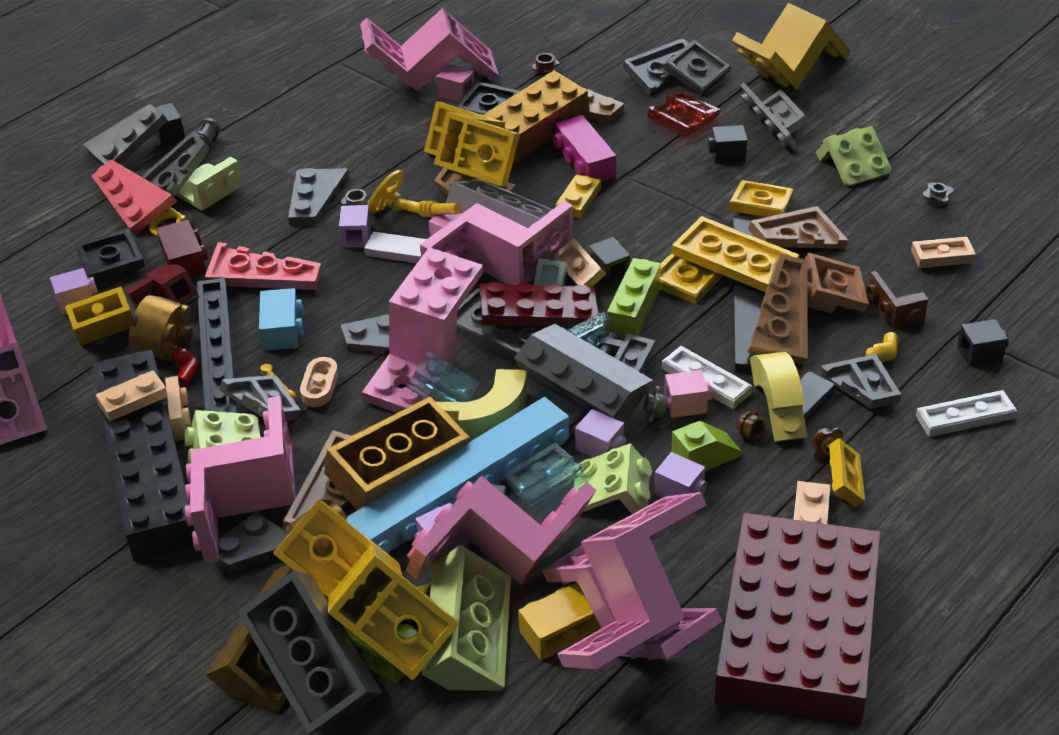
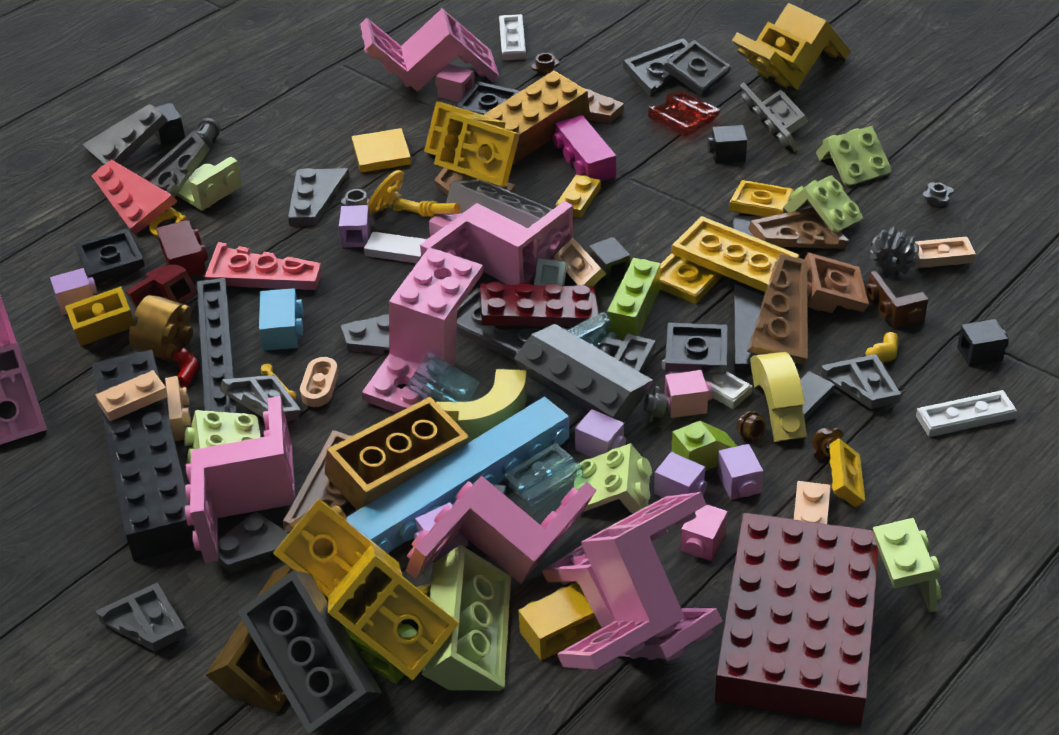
none -> dark grey wing [96,582,187,652]
none -> yellow tile [352,128,411,172]
none -> white tile [499,14,526,61]
none -> plate [665,323,727,374]
none -> bright pink brick [680,505,728,561]
none -> lavender brick [717,444,763,500]
none -> yellow brick [756,22,818,74]
none -> yellowish green bracket [783,175,863,233]
none -> dark grey gear [869,227,919,276]
none -> yellowish green bracket [873,518,941,613]

